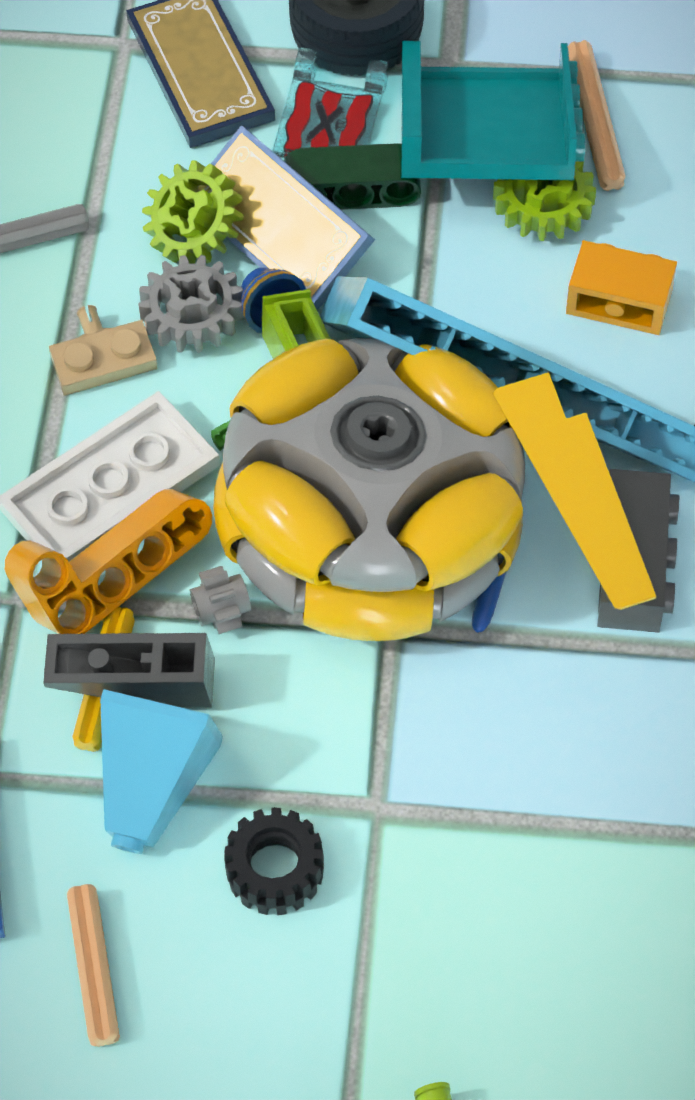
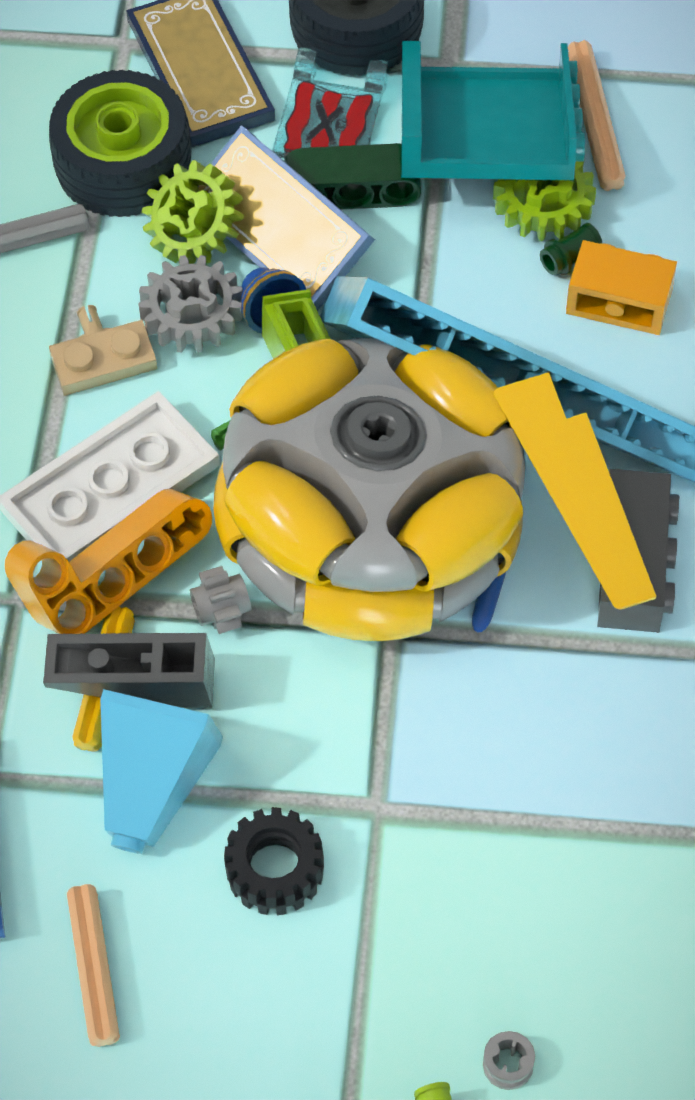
none -> black wheel [49,70,192,217]
none -> light grey bush [482,1031,536,1090]
none -> dark green pin [539,223,602,275]

